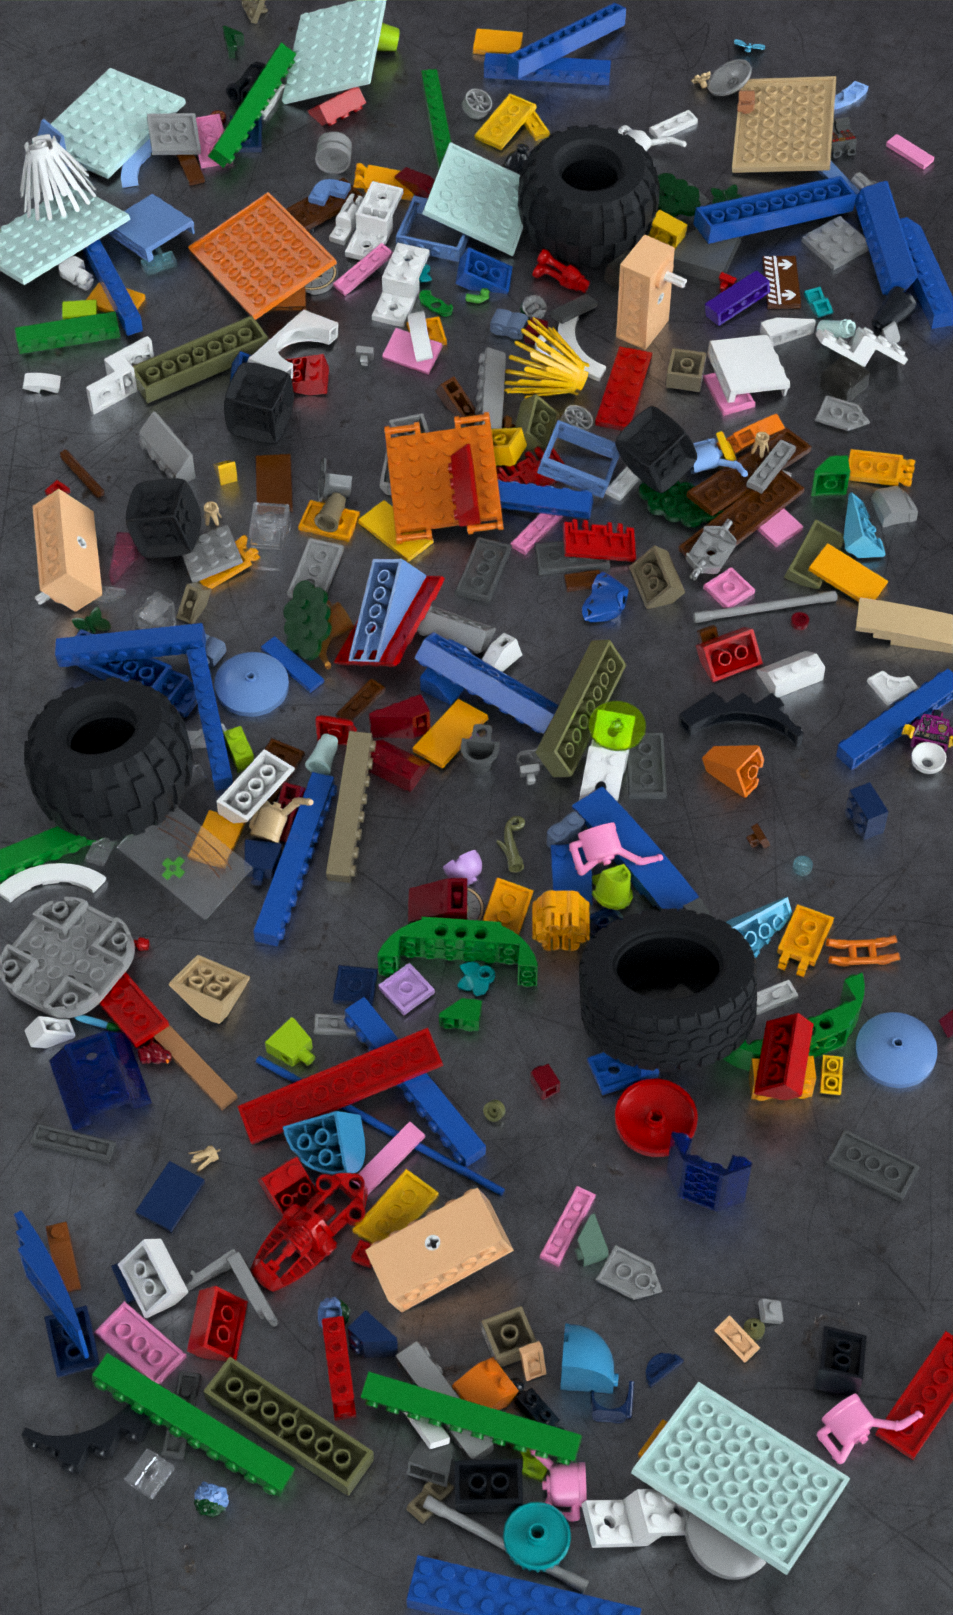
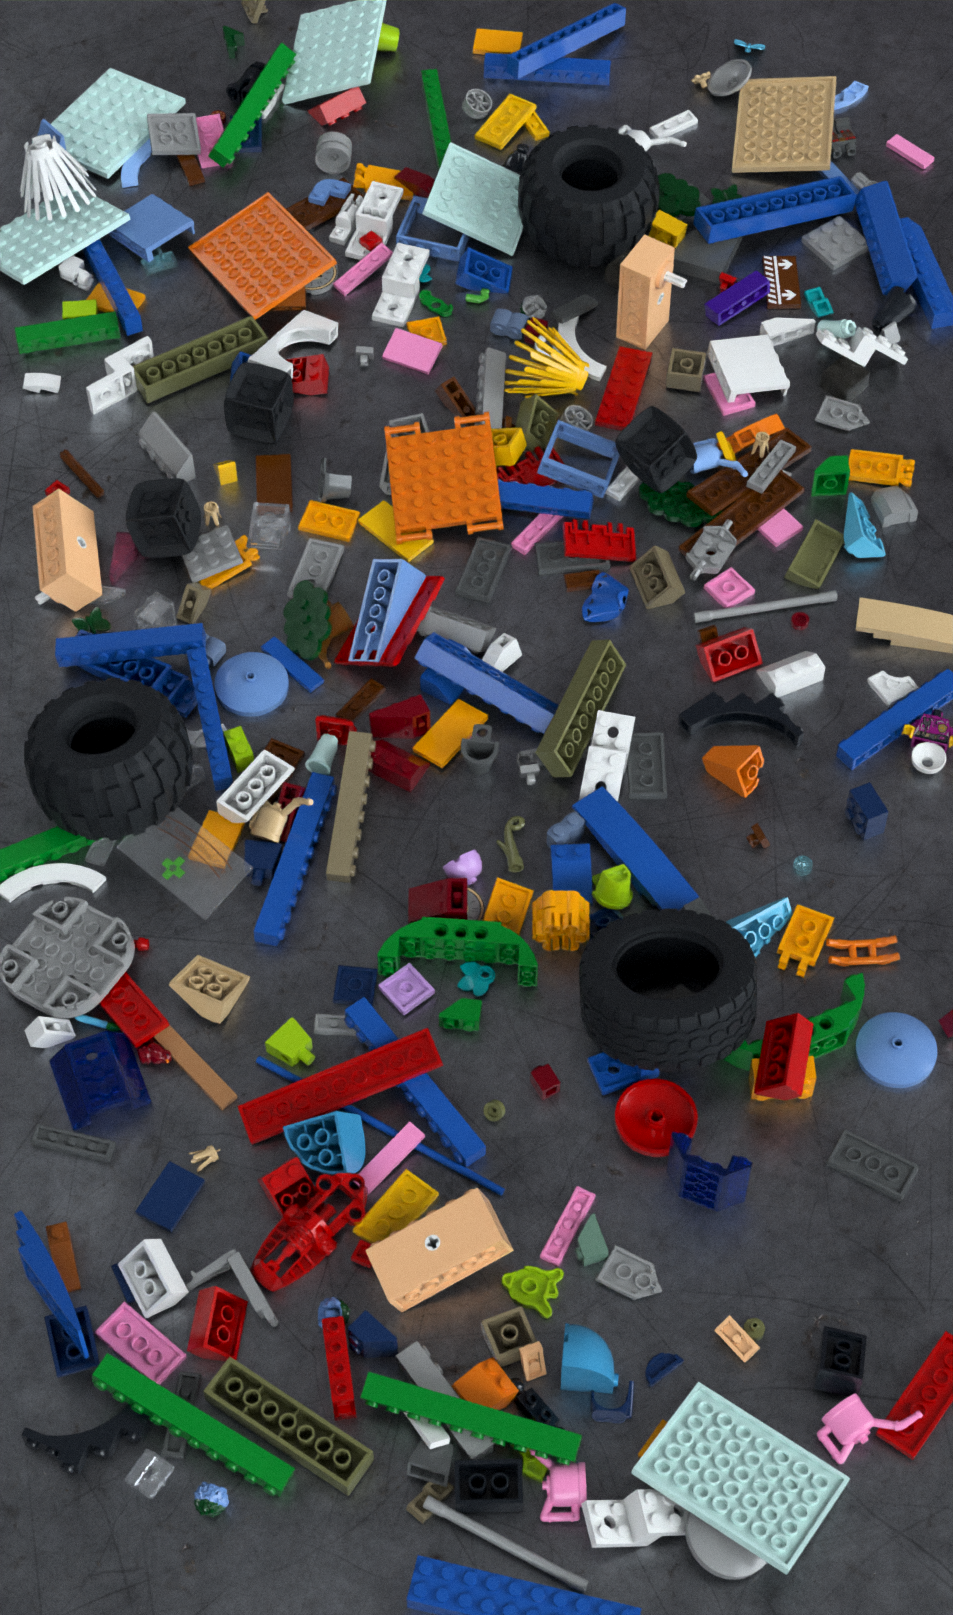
dark tan plant [314,492,346,532] -> none
white slope [408,311,433,362] -> none
red slope [448,444,481,527] -> none
teal wheel [503,1502,571,1573] -> none
red piece [532,249,590,293] -> none
bright pink piece [569,822,663,876] -> none
clear neon green piece [589,701,646,751] -> none
nougat bracket [737,90,755,114] -> none
white tile [757,980,798,1015] -> none
light grey plate [758,1299,784,1324] -> none
light orange tile [808,543,888,602] -> none
yellow slope [820,1055,843,1096] -> none
none -> red plate [359,230,383,252]
none -> lime tile [501,1266,564,1319]

